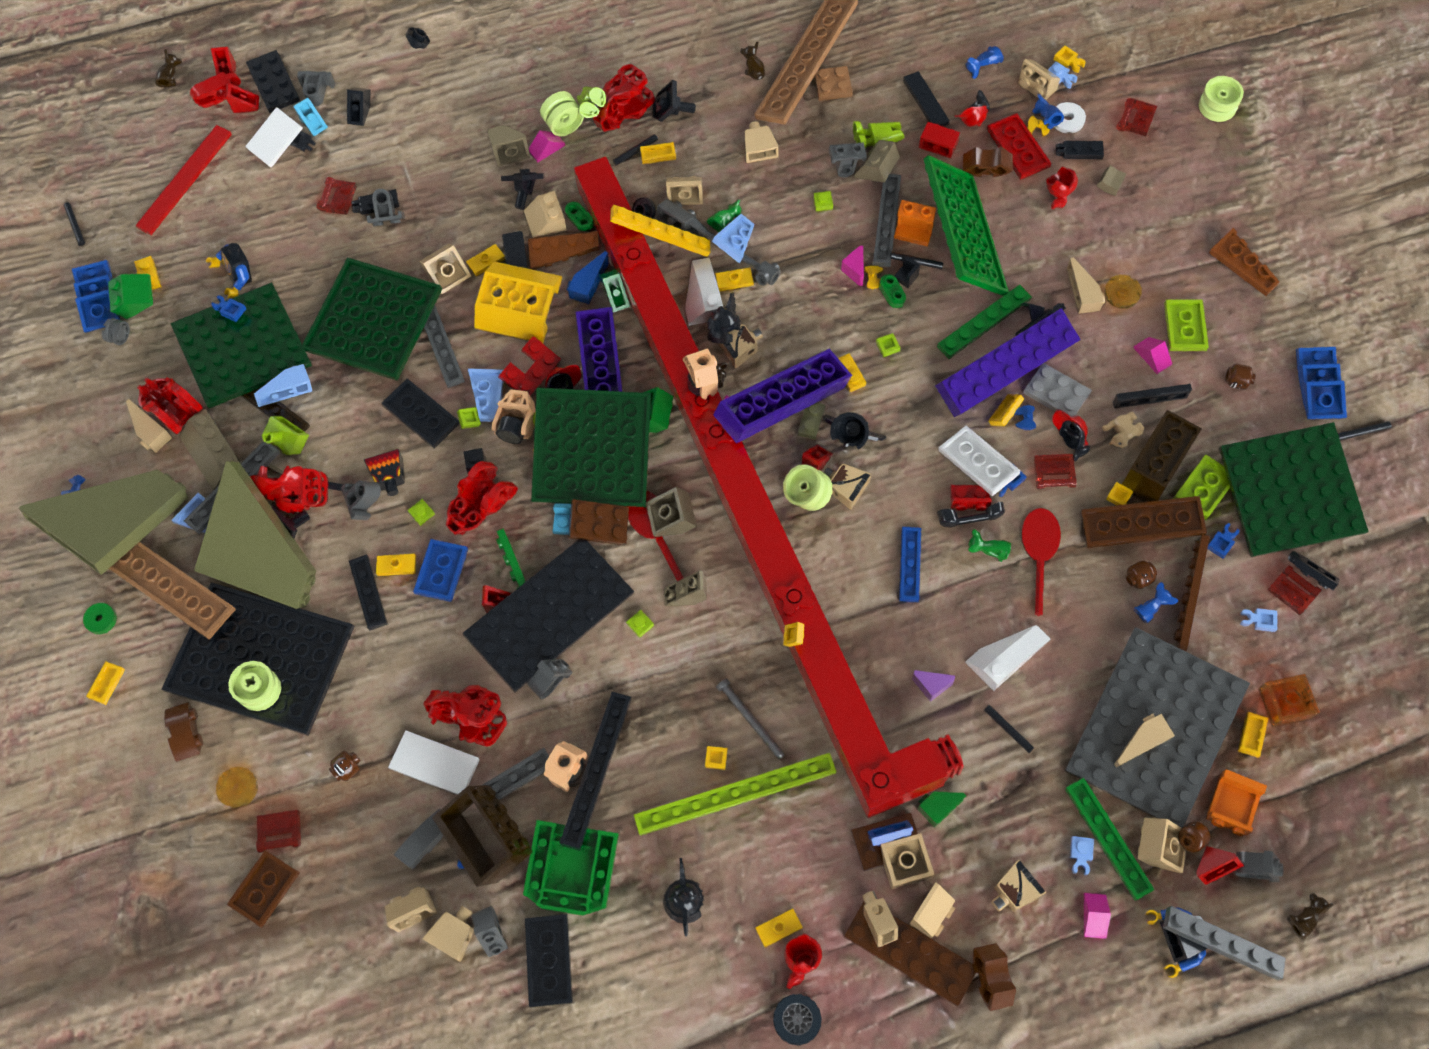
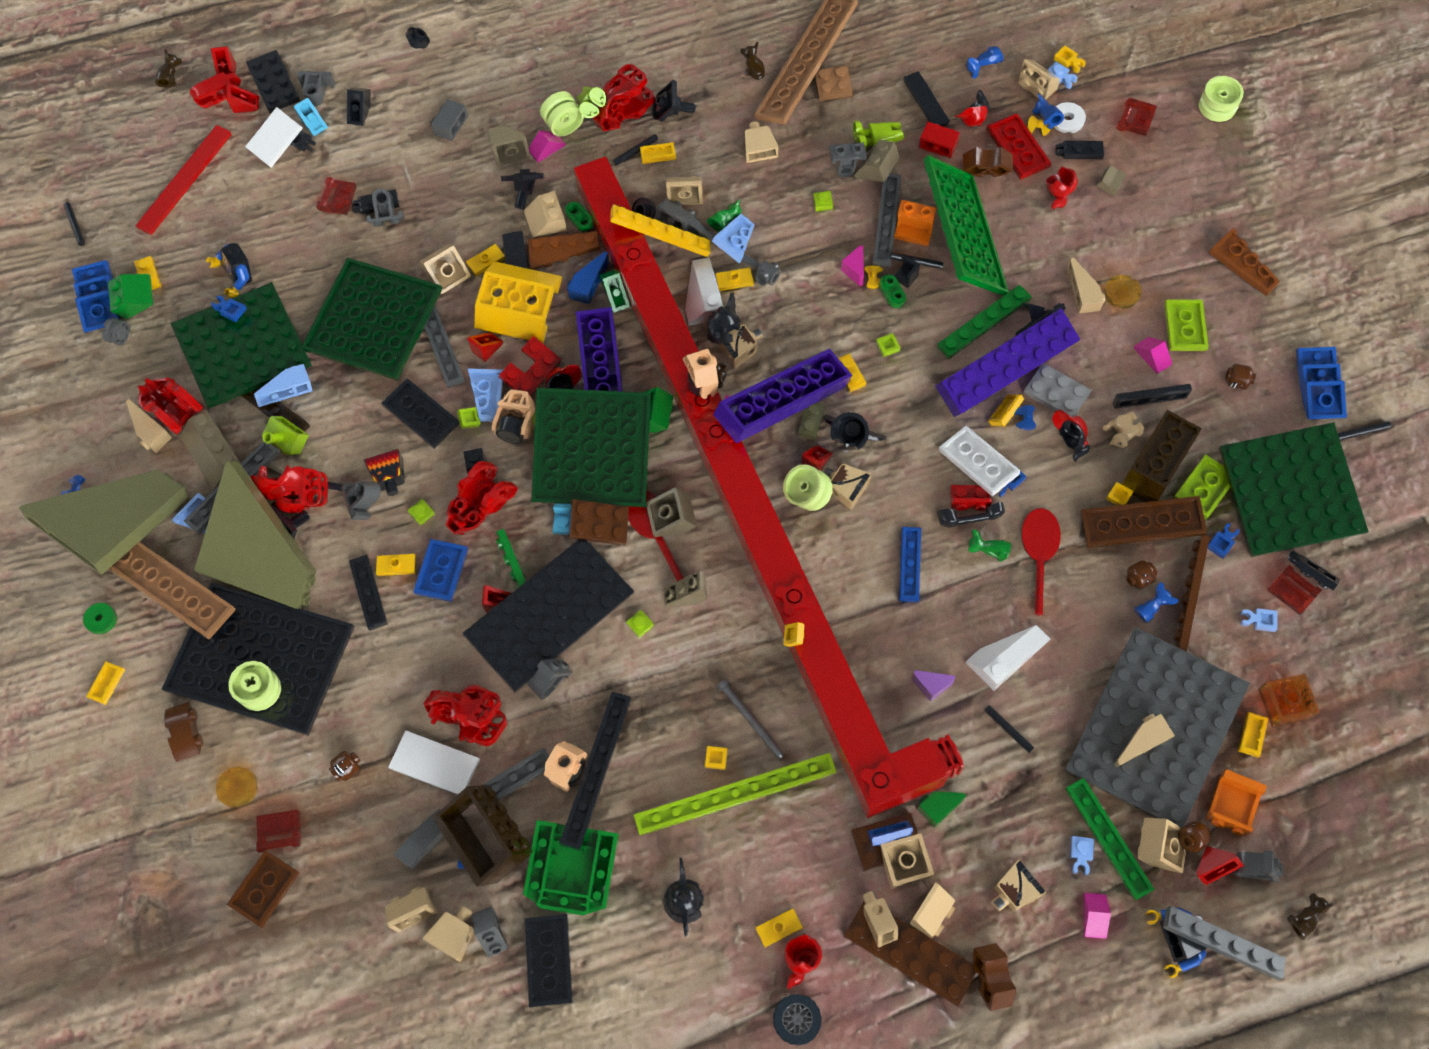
clear red plate [1033,454,1077,489] -> none
none -> dark grey brick [431,99,468,141]
none -> red slope [467,332,503,362]

